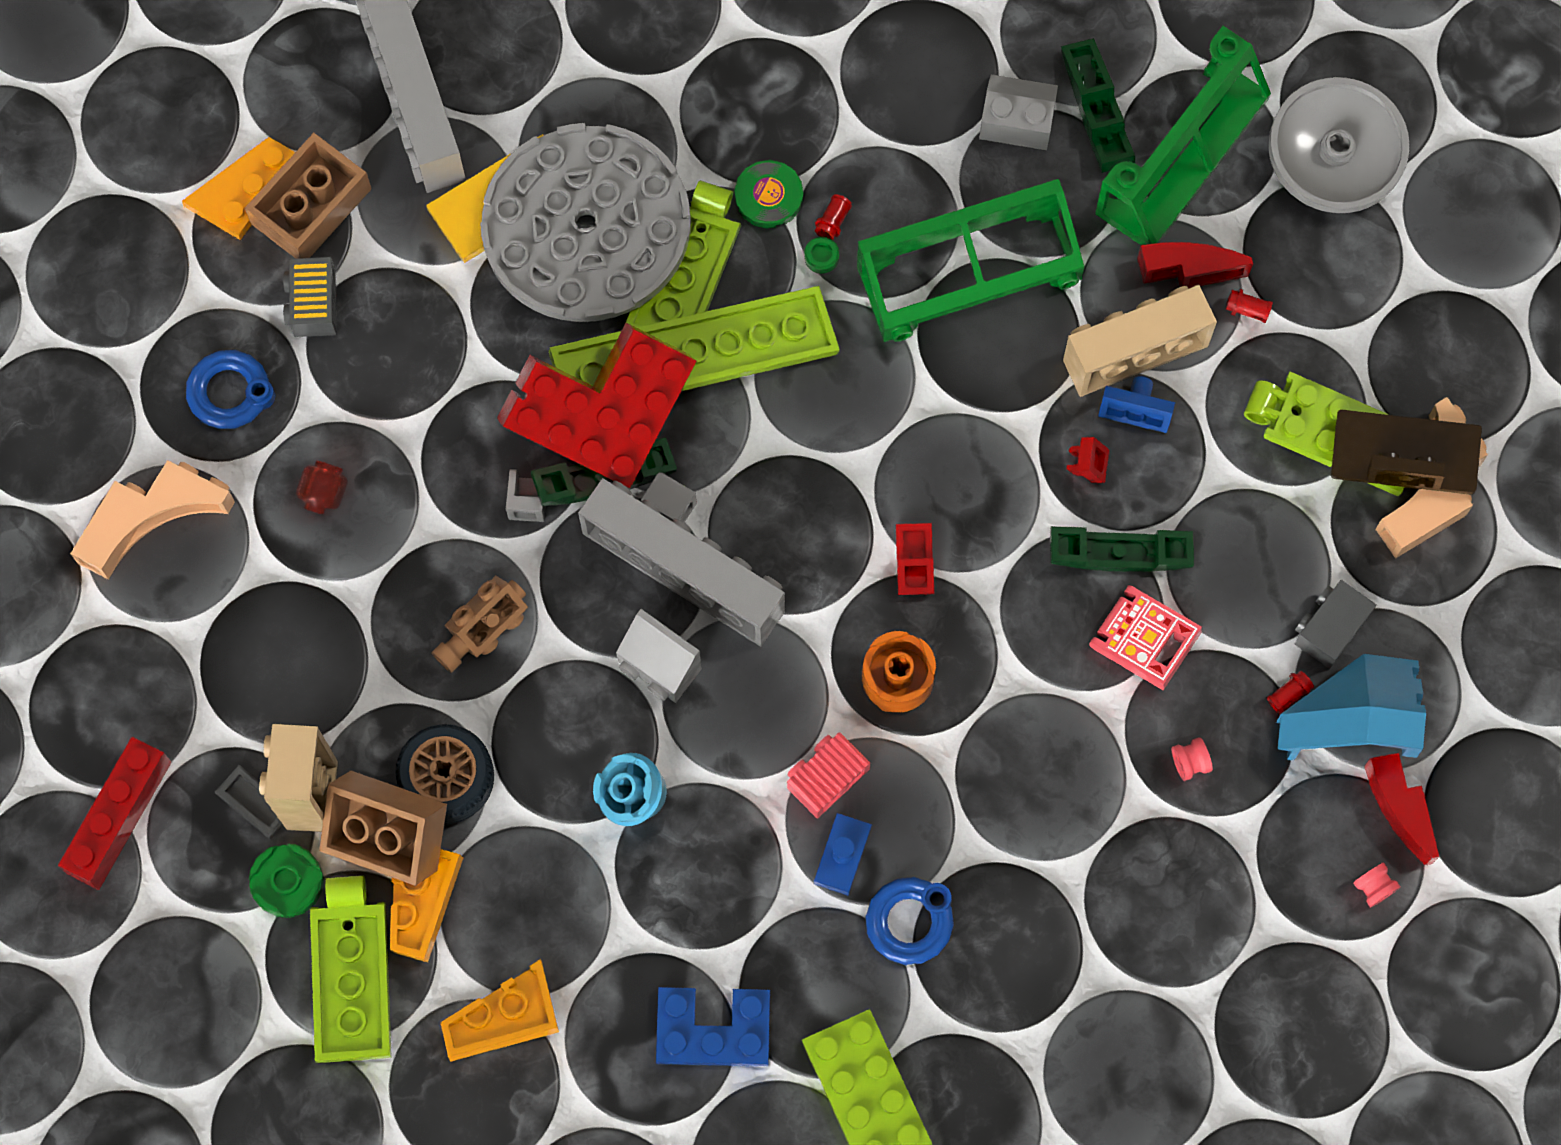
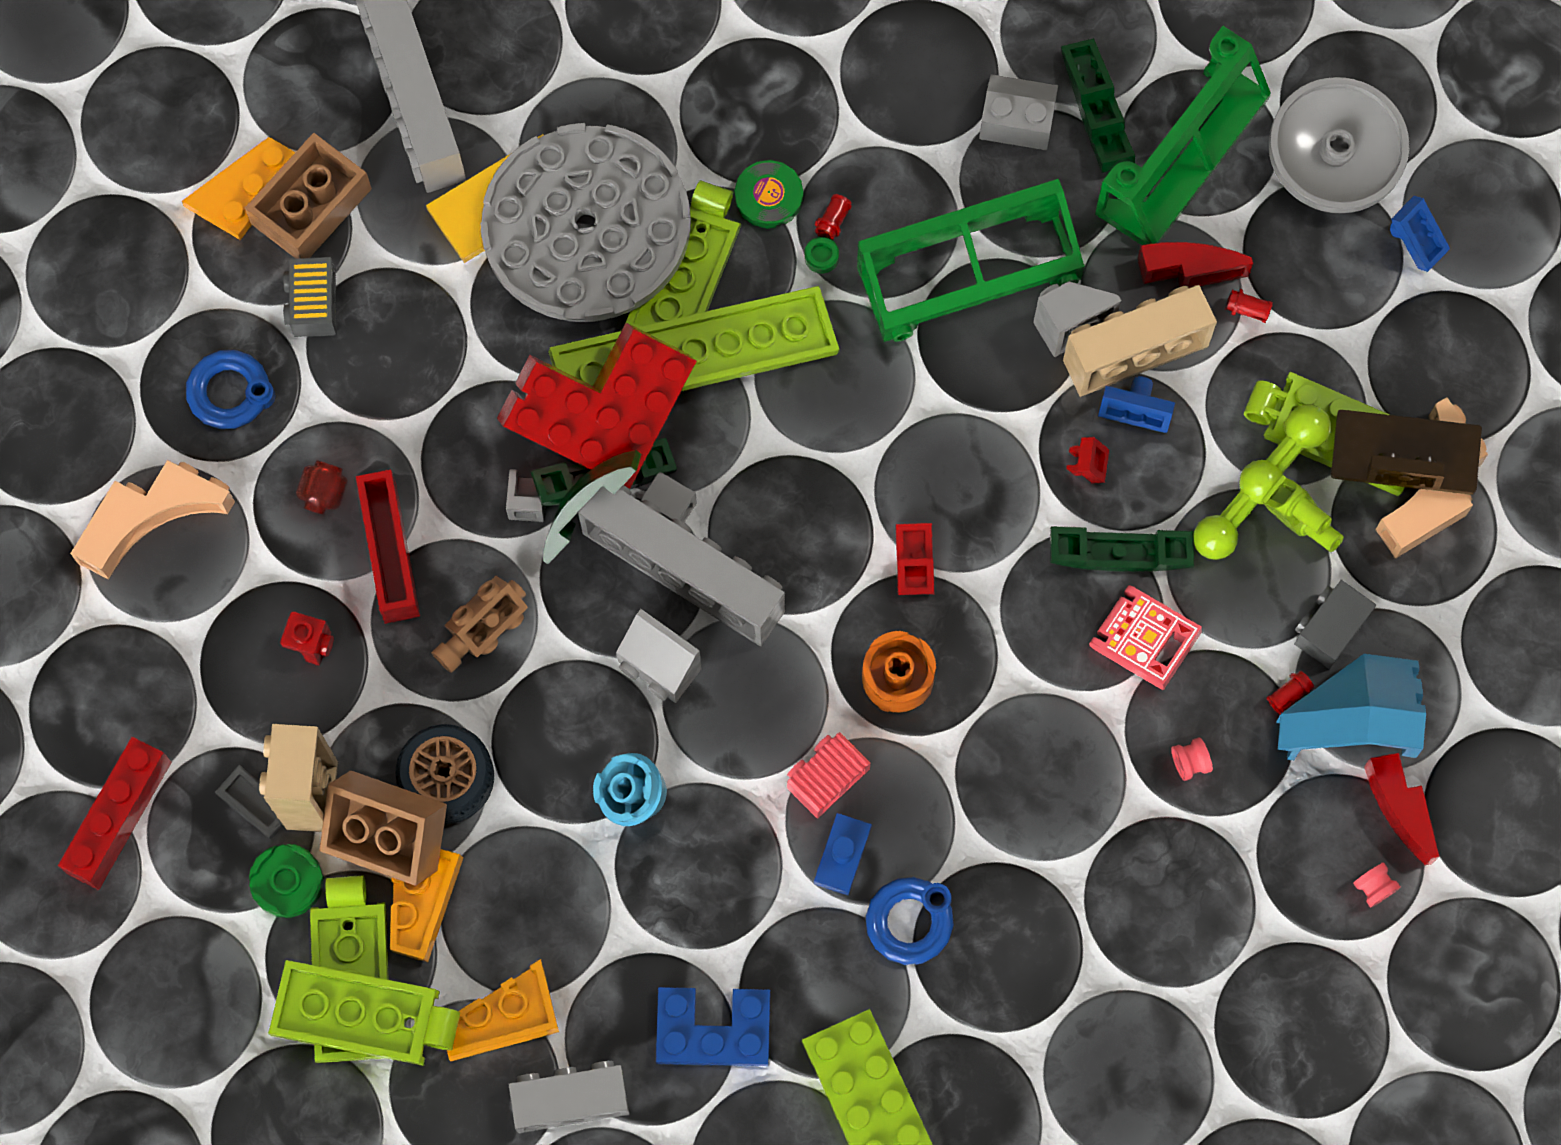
none -> lime hinge [268,960,460,1066]
none -> red bracket [280,612,334,666]
none -> red brick [356,469,420,624]
none -> light grey brick [509,1061,630,1133]
none -> slope [543,450,642,564]
none -> light grey slope [1033,281,1122,357]
none -> lime connector [1193,404,1344,560]
none -> blue tile [1390,196,1450,272]

